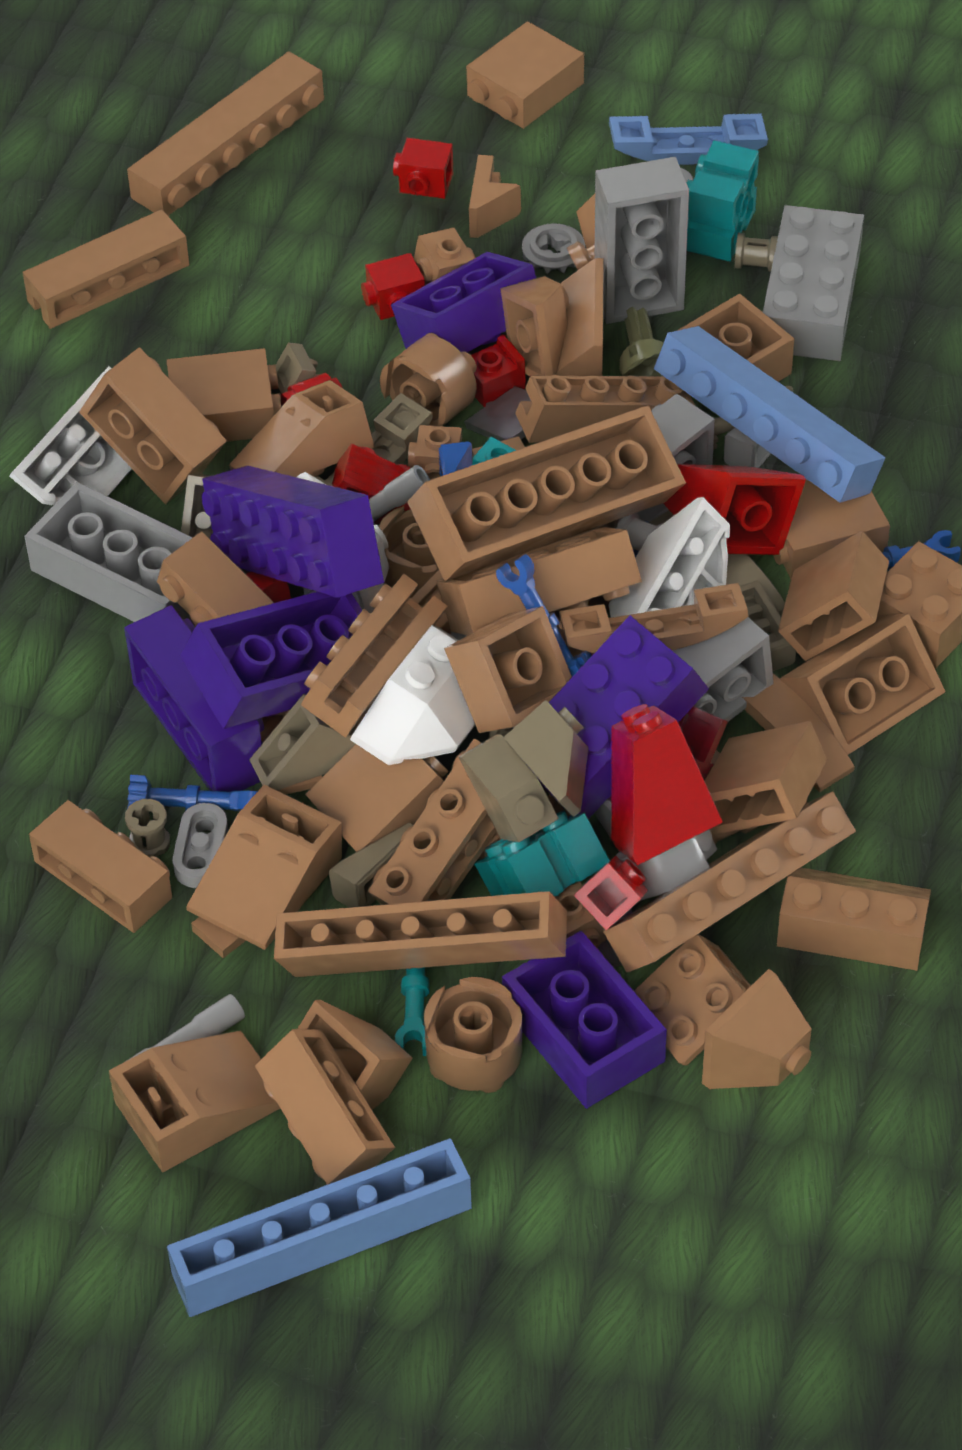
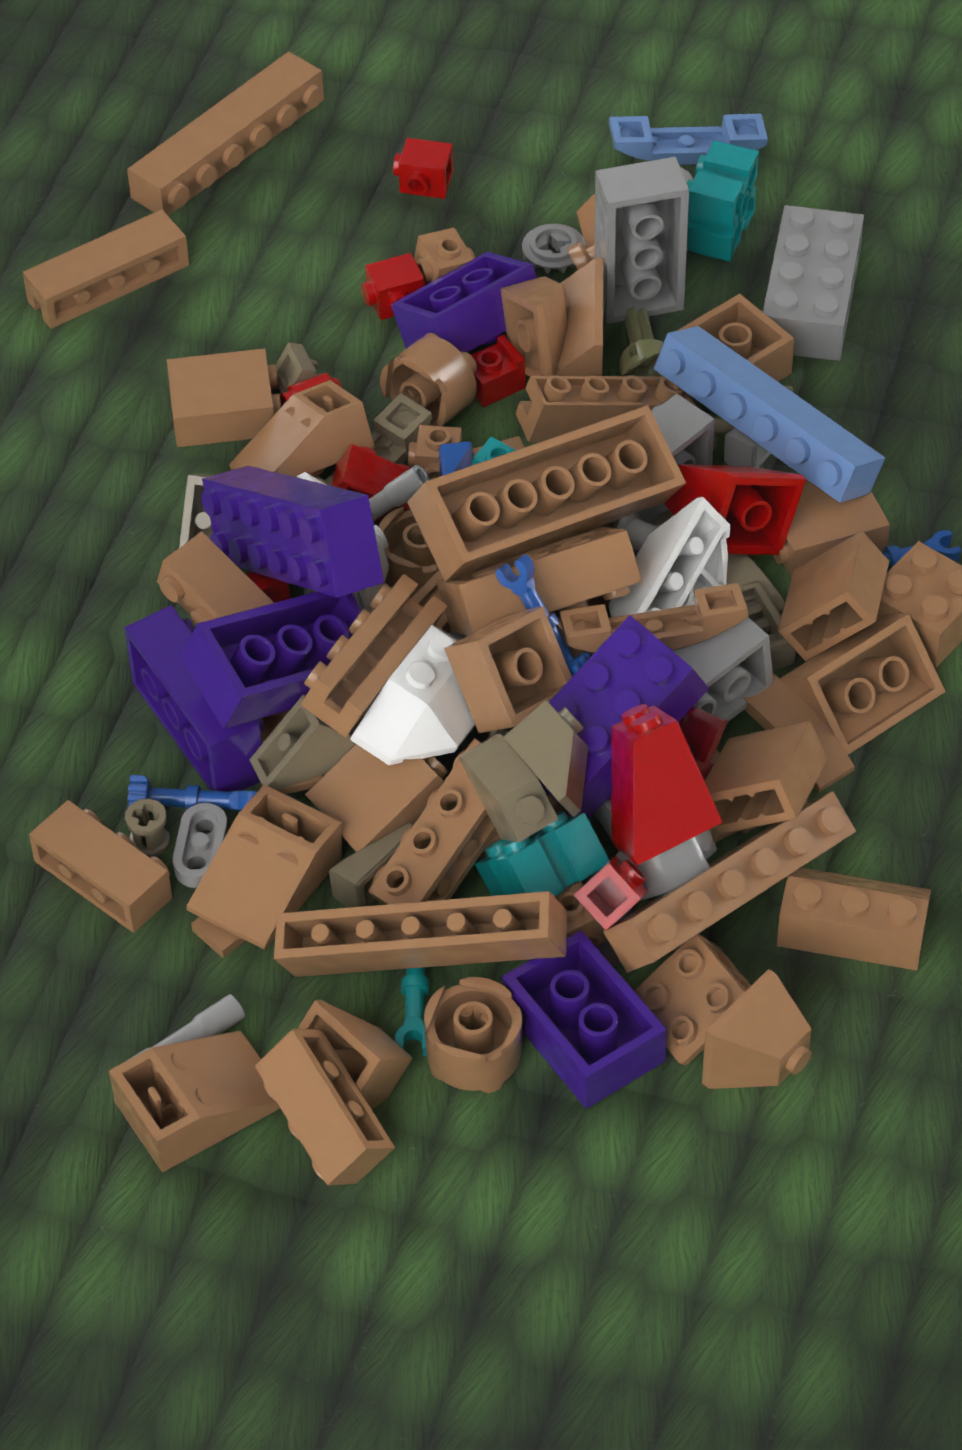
white wedge [9,366,132,505] -> none
light grey brick [24,482,193,622] -> none
medium nougat brick [79,347,227,505] -> none
medium blue brick [167,1138,472,1317] -> none
flat silver piece [464,386,531,441] -> none
medium nougat brick [466,21,584,129] -> none
medium nougat slope [469,155,521,238] -> none
dark tan bush [734,233,778,271] -> none

